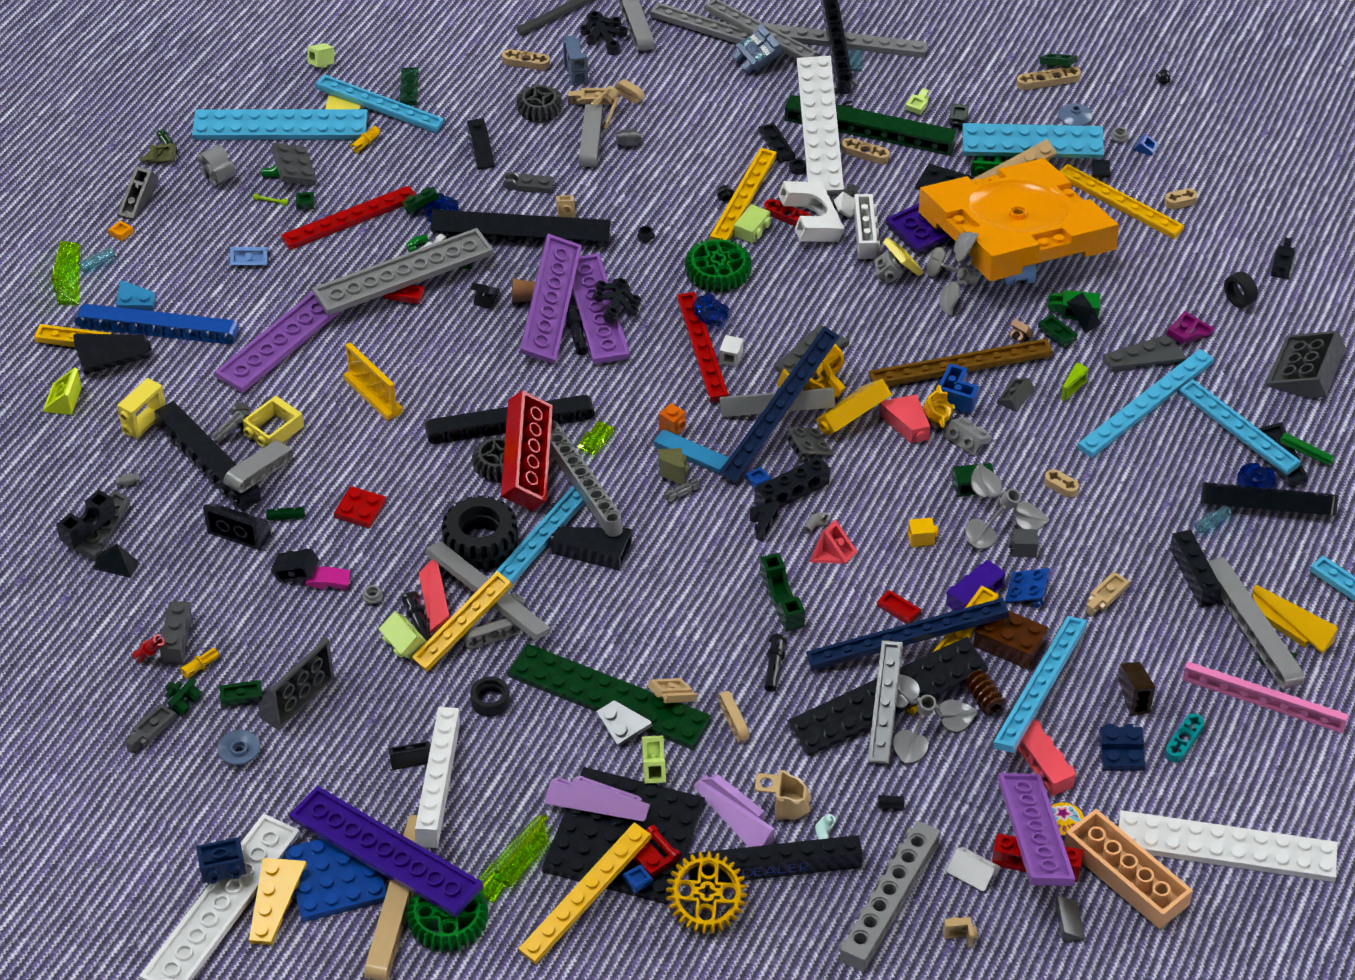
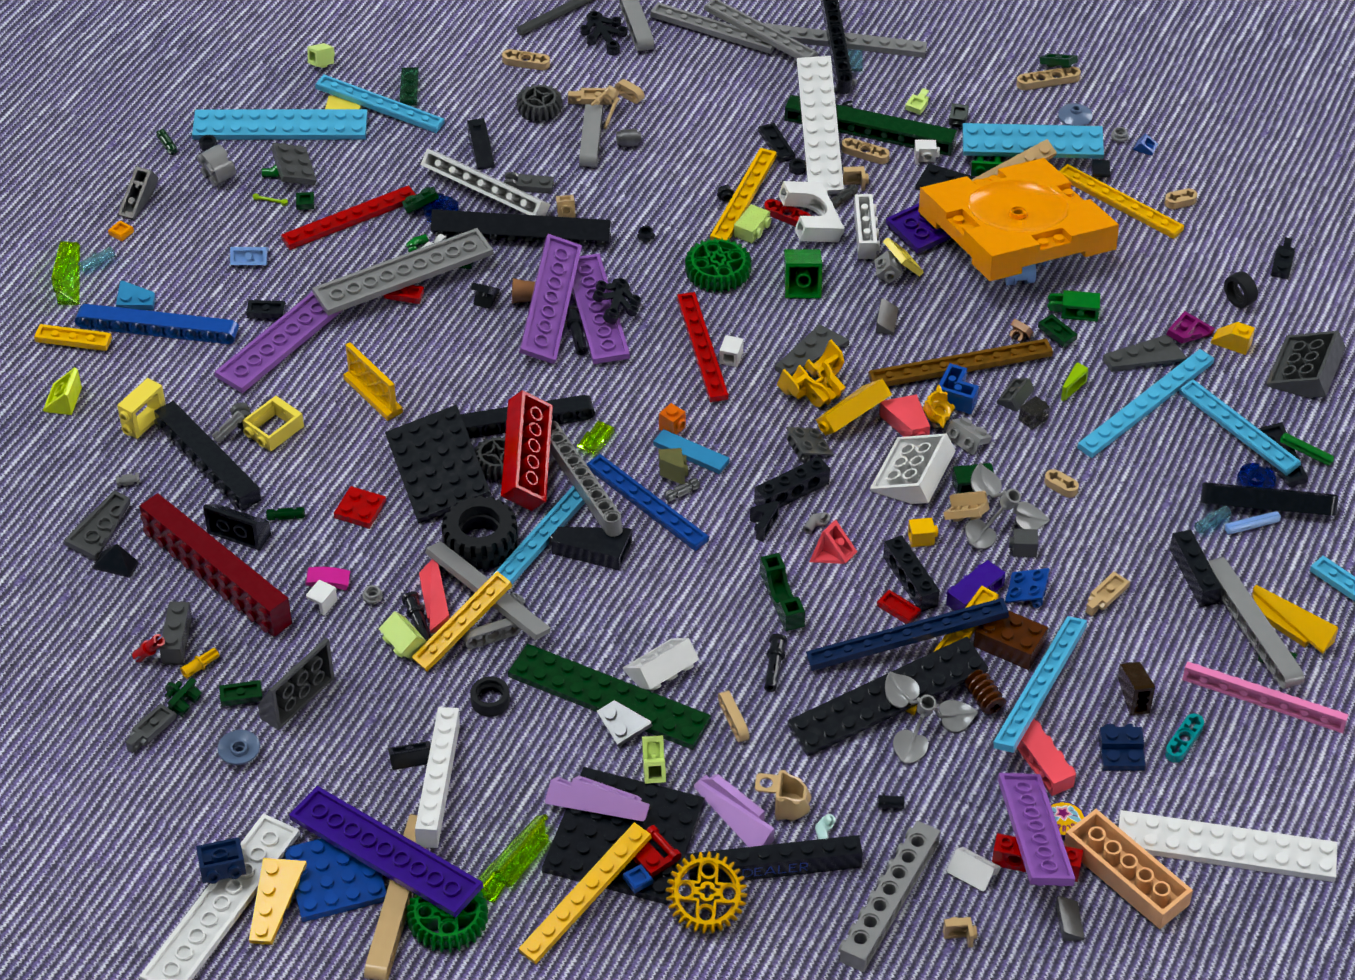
black arch [56,489,116,549] -> none
black slope [73,334,152,375] -> none
olive slope [140,143,176,163] -> none
light grey beam [223,440,294,493] -> none
black brick [271,548,319,583] -> none
yellow axle [350,126,380,153] -> none
sand blue hips [563,35,588,86] -> none
tan plate [647,678,698,703] -> none
clear blue plate [692,293,729,326] -> none
dark blue plate [719,326,840,485] -> none
light grey tile [720,388,835,417] -> none
sand blue hips [731,23,784,74] -> none
blue tile [745,467,772,489] -> none
white slope [834,192,854,219] -> none
light grey tile [868,640,903,765] -> none
light grey plant [927,232,979,316] -> none
black slope [1066,293,1102,333] -> none
black hinge [1156,69,1171,84] -> none
none -> dark red brick [139,493,292,637]
none -> black tile [199,135,217,151]
none -> black plate [246,300,286,319]
none -> white panel [306,580,337,615]
none -> black plate [385,404,492,523]
none -> white brick [420,149,551,216]
none -> blue tile [586,454,709,551]
none -> white slope [623,638,699,691]
none -> green slope [784,249,822,298]
none -> tan bracket [843,166,869,191]
none -> white slope [870,433,956,504]
none -> dark grey slope [876,298,899,335]
none -> black brick [883,535,940,612]
none -> white brick [914,140,940,164]
none -> tan bracket [943,491,990,522]
none -> clear smoke brick [1018,396,1050,430]
none -> yellow slope [1211,322,1255,355]
none -> light blue axle [1225,511,1281,535]

